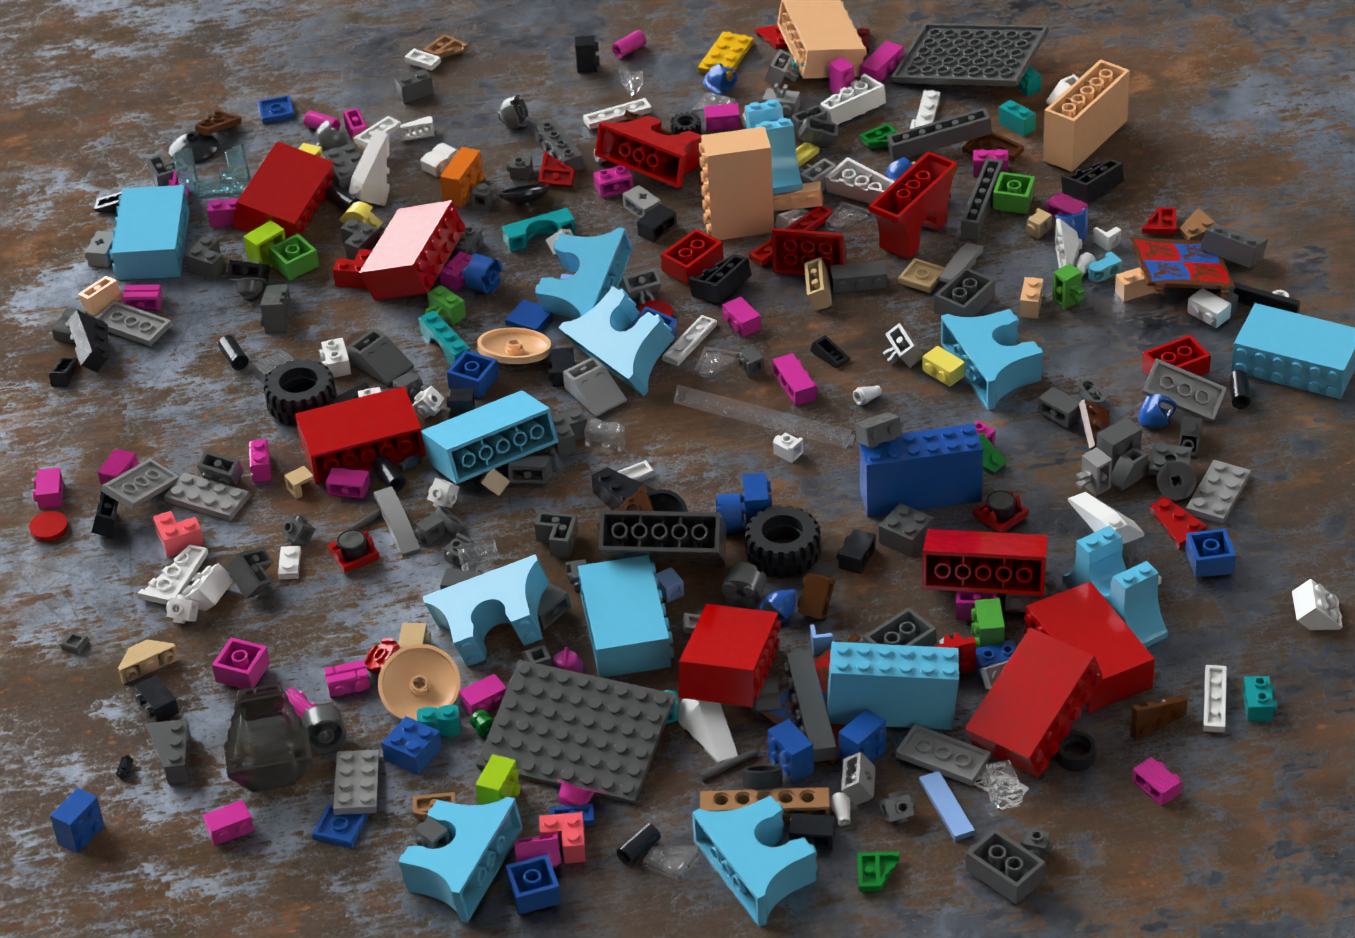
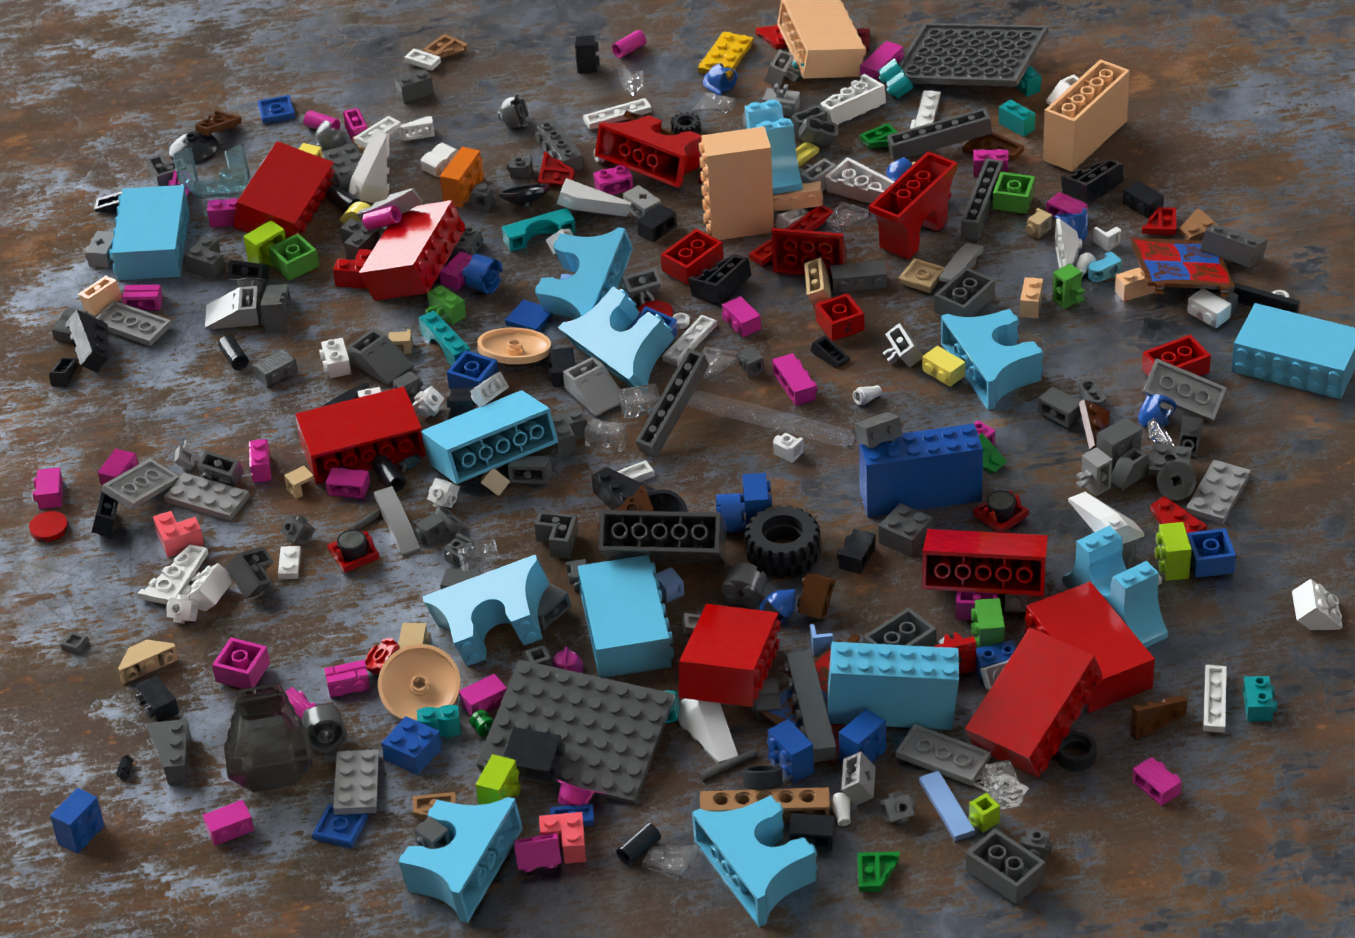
black tyre [263,359,337,426] -> none
blue brick [506,854,561,915] -> none
dark pink brick [704,103,740,131] -> none
dark pink brick [829,57,855,94] -> none
black pin [1229,370,1251,409] -> none
none -> light grey plate [174,439,195,471]
none -> light grey slope [205,286,260,330]
none -> slope [357,188,423,222]
none -> dark pink pin [363,206,401,231]
none -> tan brick [388,329,413,355]
none -> white plate [470,371,509,407]
none -> black brick [503,727,566,782]
none -> white wedge [557,178,632,217]
none -> clear brick [619,384,660,418]
none -> dark grey brick [636,348,709,458]
none -> white tile [672,313,690,329]
none -> red brick [815,293,865,341]
none -> teal brick [878,59,914,99]
none -> lime brick [969,793,1000,833]
none -> black brick [1123,181,1164,219]
none -> clear wing [1147,418,1174,445]
none -> lime brick [1154,522,1191,581]

